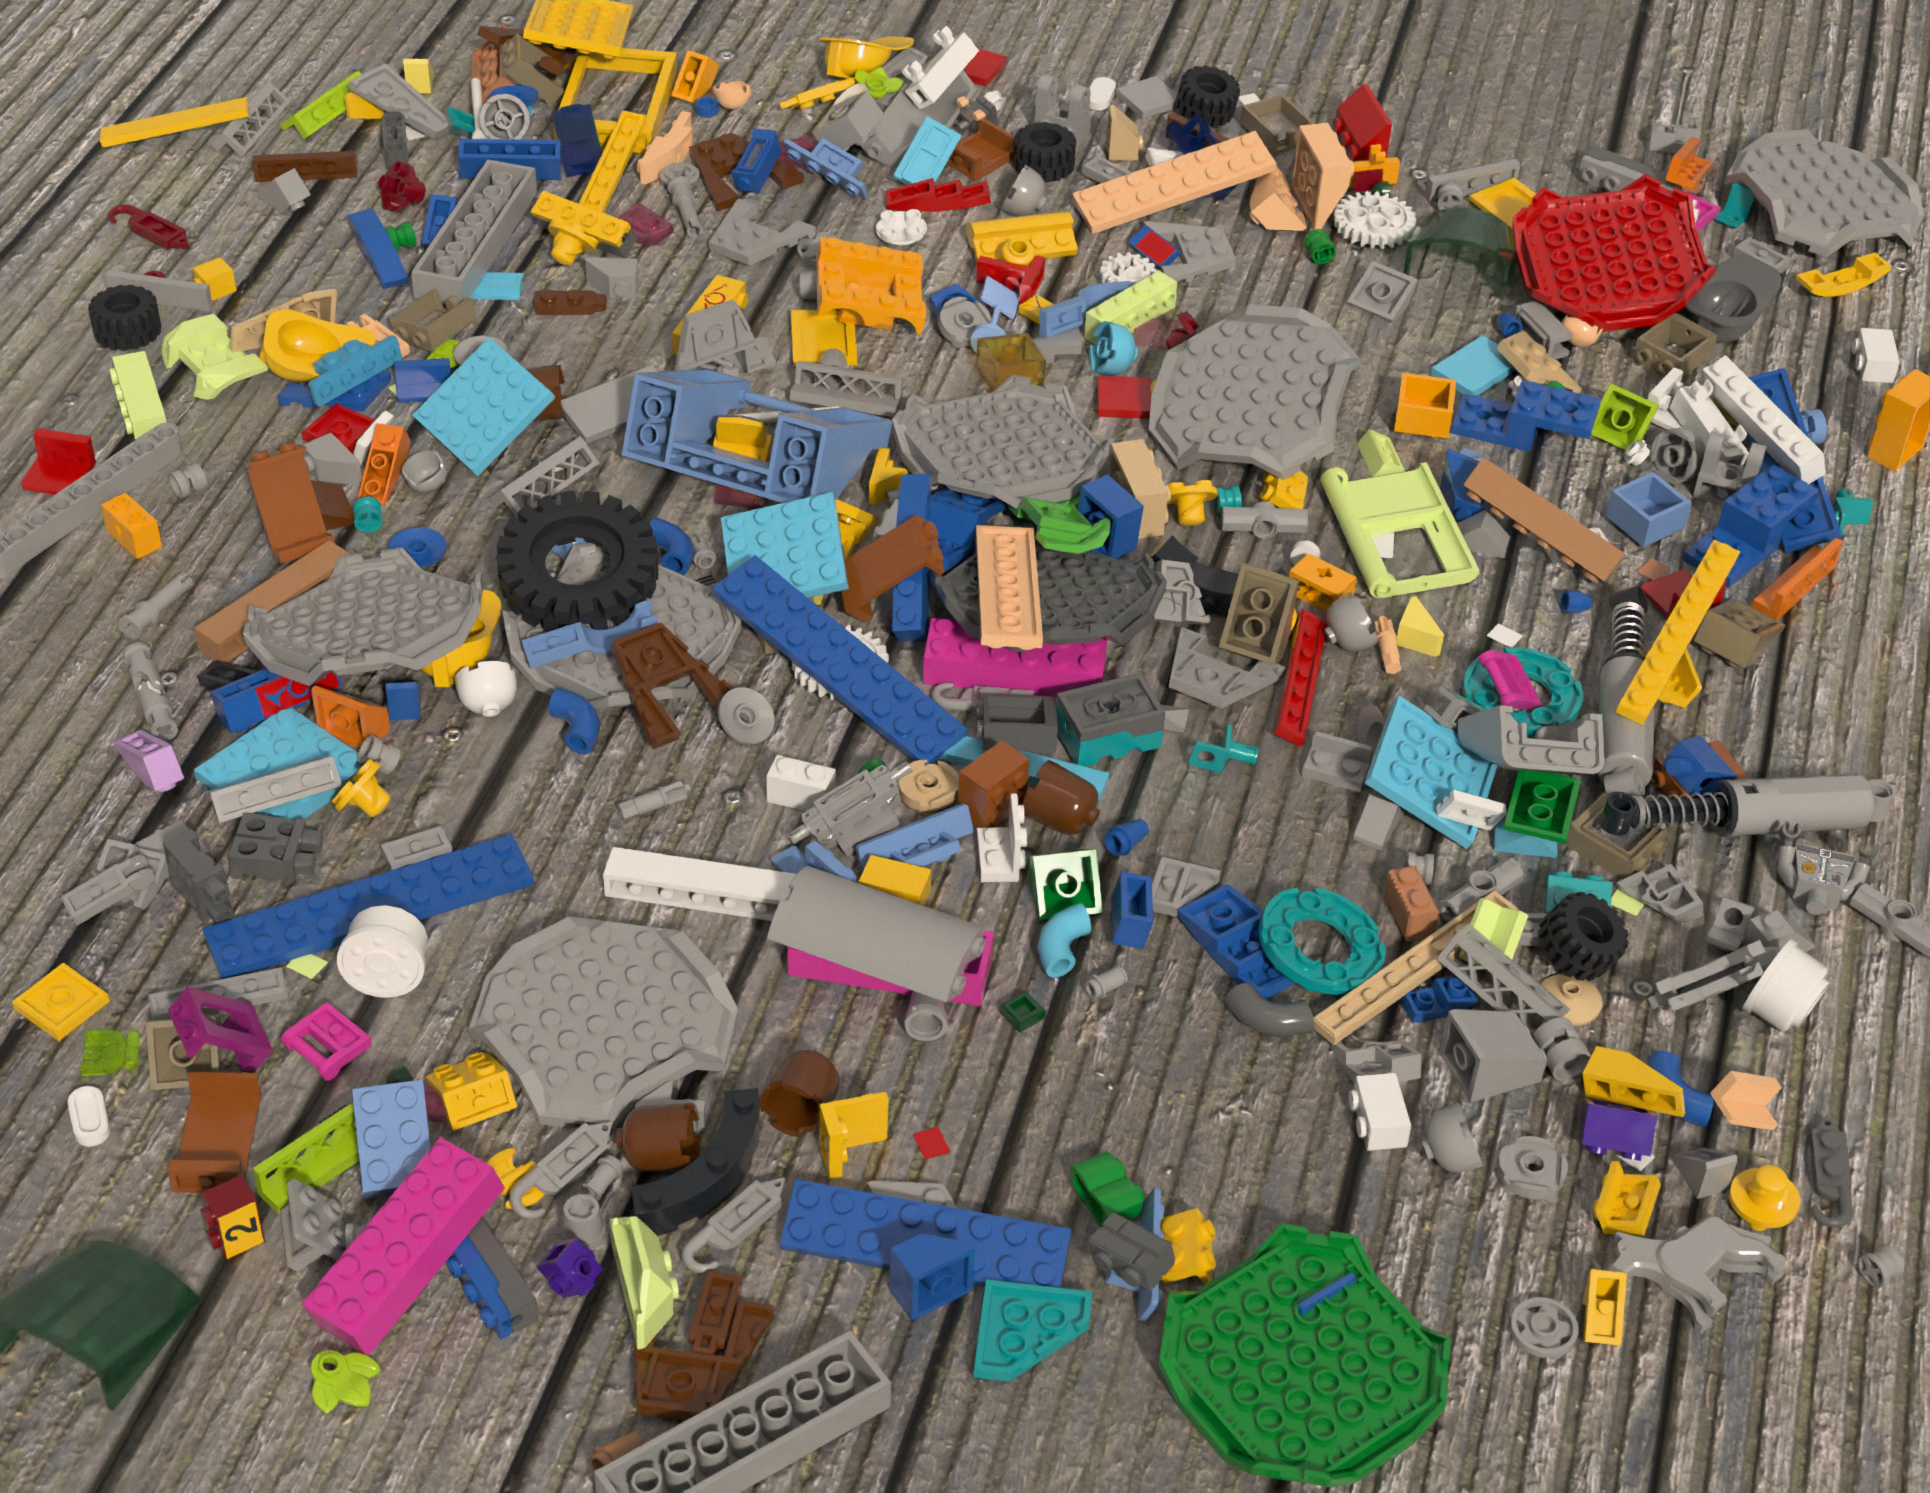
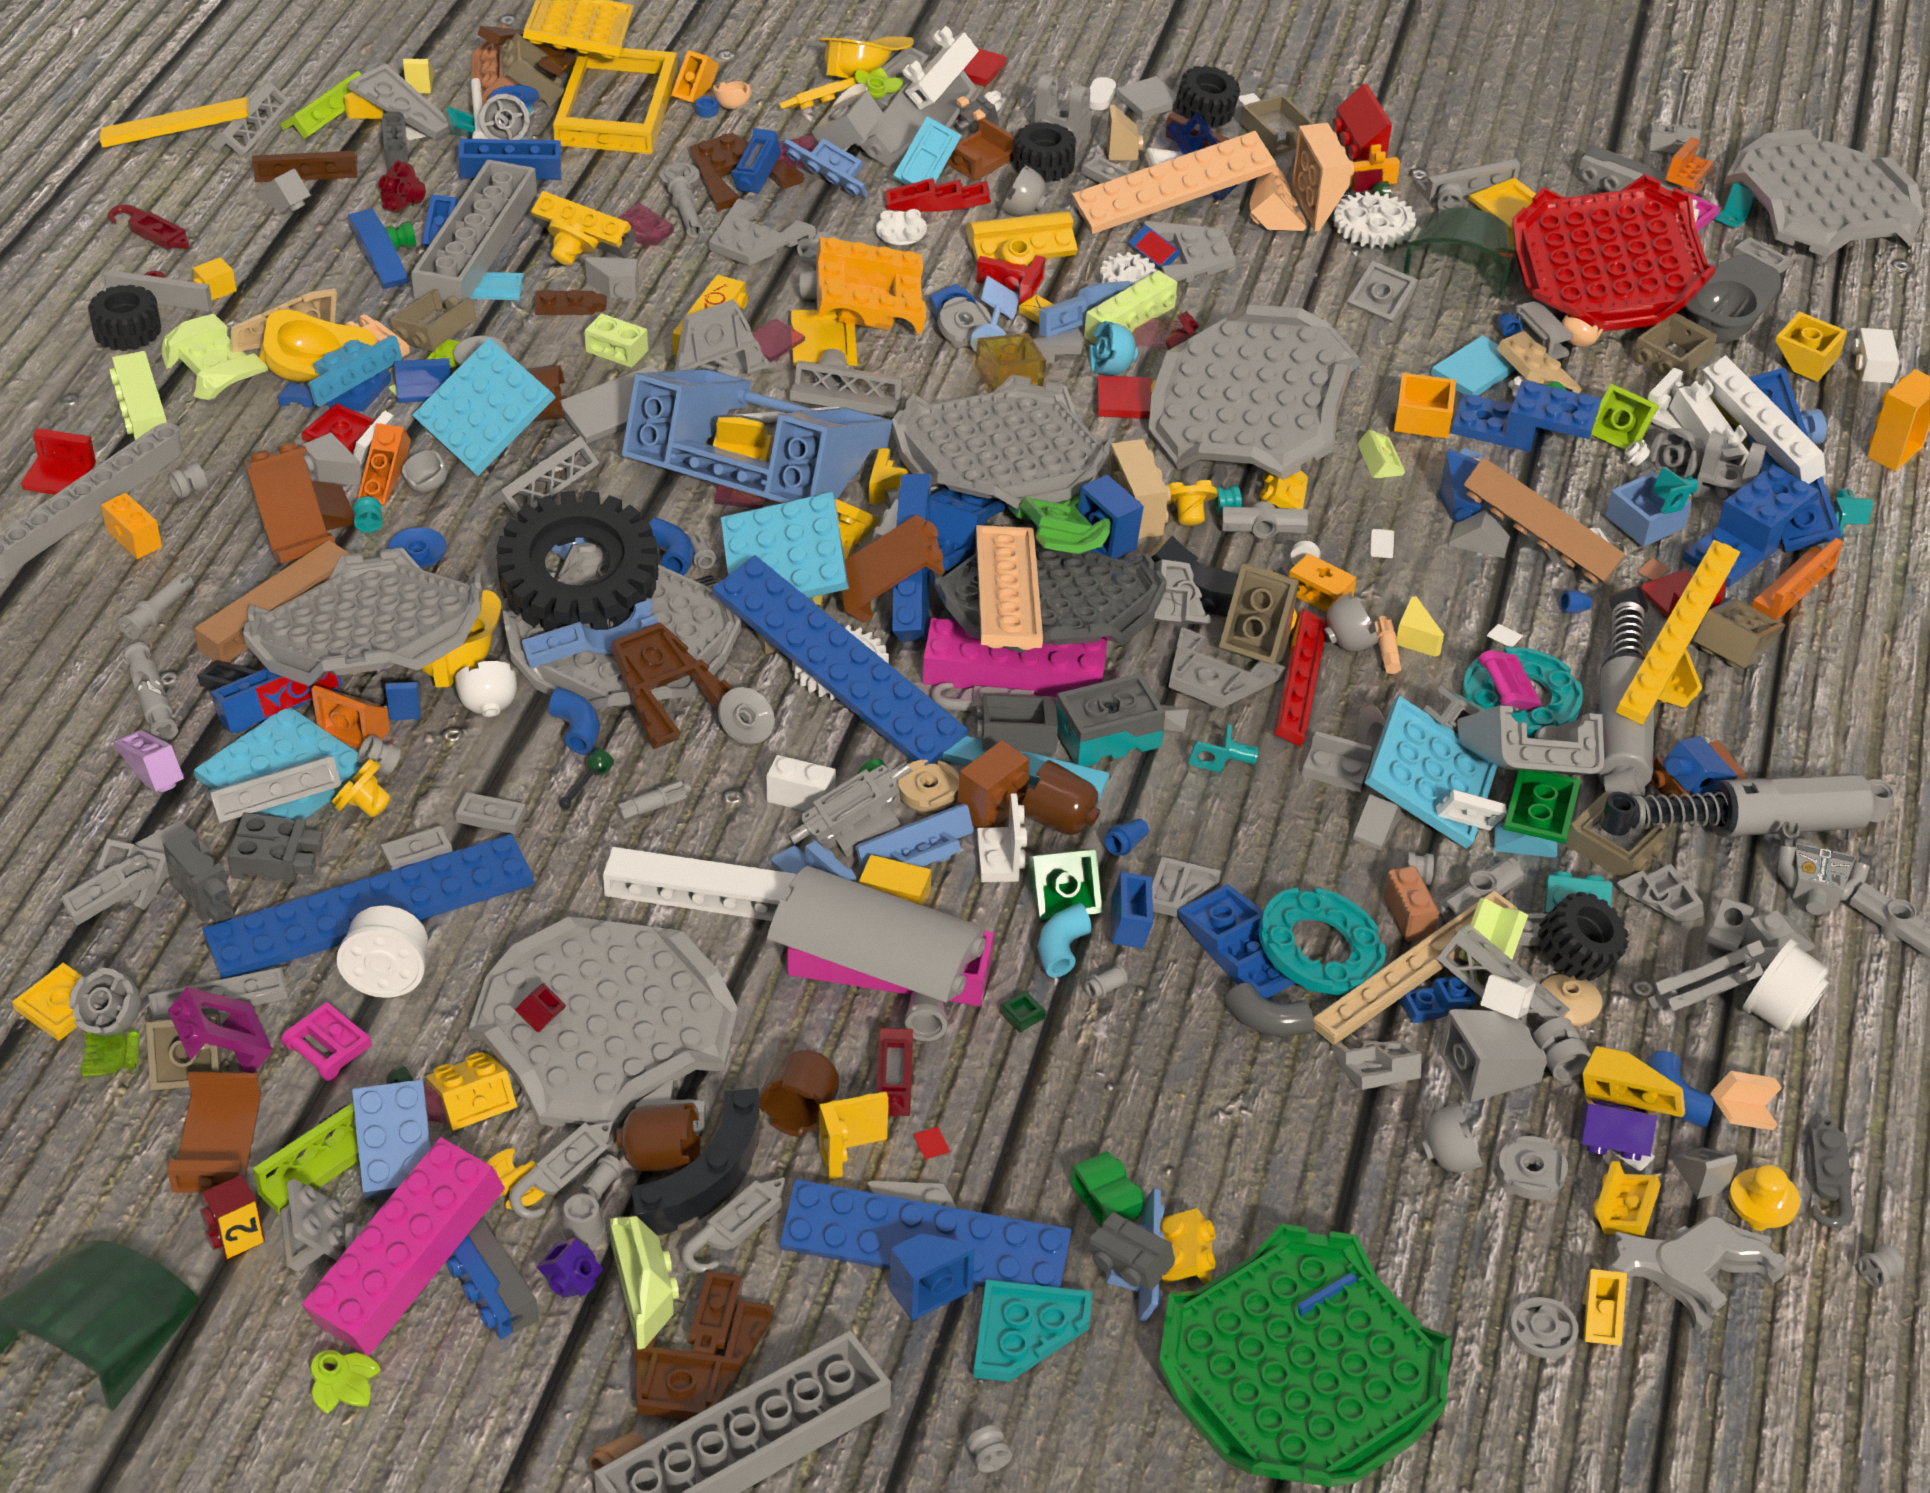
white tile [68,1086,110,1146] -> none
yellowish green sticker [286,954,328,979] -> none
clear blue piece [551,104,602,178] -> none
yellow tile [579,111,647,213] -> none
light nougat slope [637,111,693,185] -> none
green wheel [1304,229,1336,264] -> none
yellowish green piece [1320,462,1480,598] -> none
white brick [1349,1073,1411,1151] -> none
yellowish green sticker [1611,888,1644,916] -> none
yellow slope [1795,253,1892,297] -> none
none -> light grey cylinder [69,967,141,1037]
none -> light grey plate [455,792,526,834]
none -> dark red slope [515,983,566,1032]
none -> hinge [559,748,614,809]
none -> yellowish green brick [585,313,648,368]
none -> clear pink piece [752,319,805,362]
none -> dark red window [877,1028,913,1117]
none -> light grey wheel [967,1425,1012,1473]
none -> white panel [1480,974,1536,1019]
none -> teal bracket [1652,468,1698,514]
none -> yellow slope [1775,311,1847,382]

